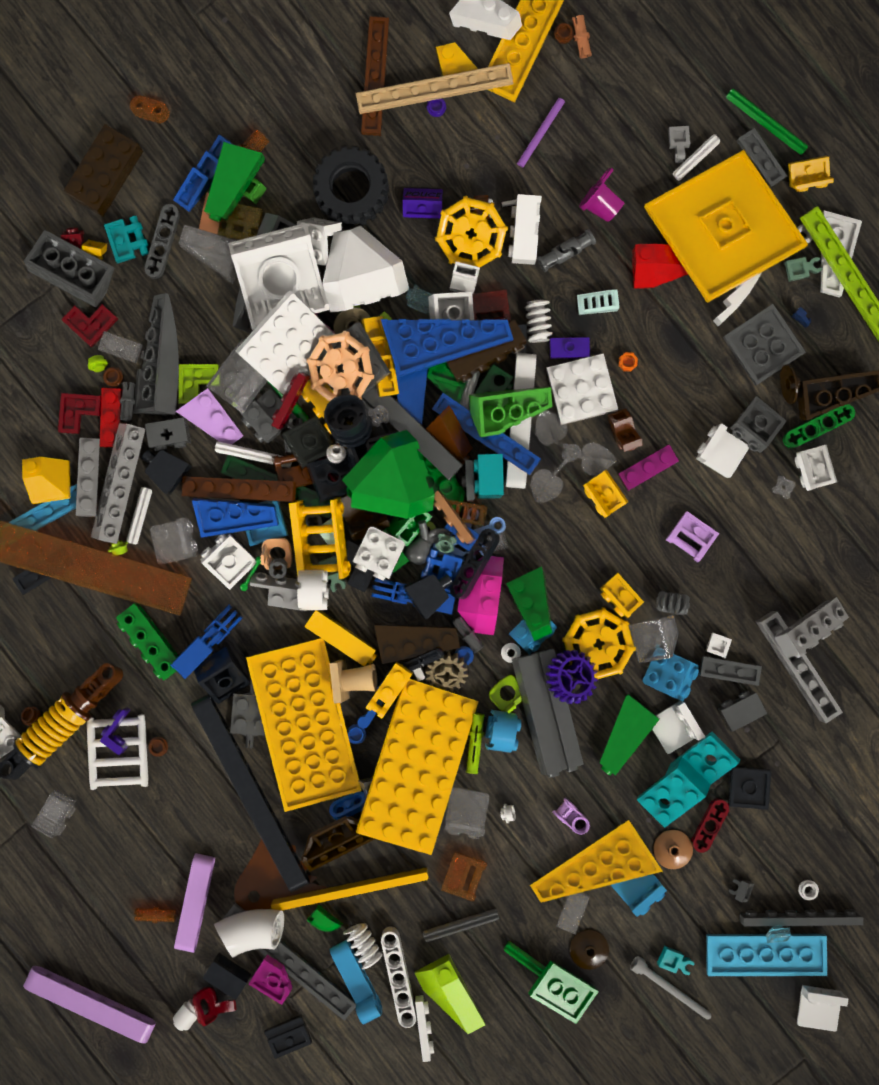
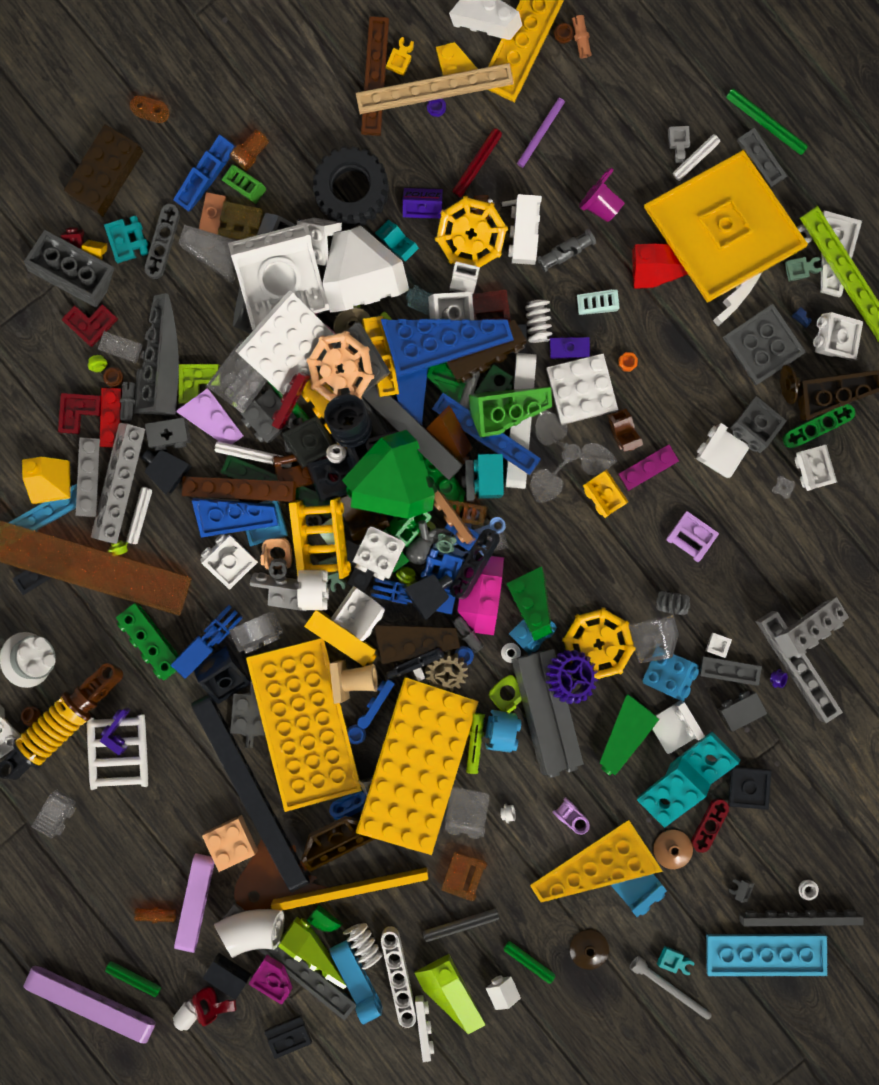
reddish brown plate [148,737,168,757] -> none
clear bracket [150,518,198,564] -> none
green slope [204,142,265,222] -> none
green hinge [240,556,261,591] -> none
yellow plate [366,662,413,719] -> none
clear plate [367,405,390,427] -> none
plate [528,960,599,1024] -> none
clear plate [556,893,590,934] -> none
yellow bracket [600,573,644,618] -> none
clear light blue plate [766,926,791,943] -> none
yellow bracket [788,156,834,192] -> none
white bracket [797,985,848,1031] -> none
none -> white piece [0,632,55,688]
none -> green axle [105,961,161,997]
none -> light nougat brick [202,815,258,872]
none -> clear brick [229,612,283,654]
none -> lime wedge [278,917,346,989]
none -> white bracket [331,586,385,641]
none -> teal slope [375,220,419,261]
none -> yellow plate [386,37,414,76]
none -> lime plate [396,566,415,584]
none -> dark red axle [453,128,502,197]
none -> white brick [486,976,521,1010]
none -> dark purple plate [770,669,788,688]
none -> white plate [813,312,863,361]

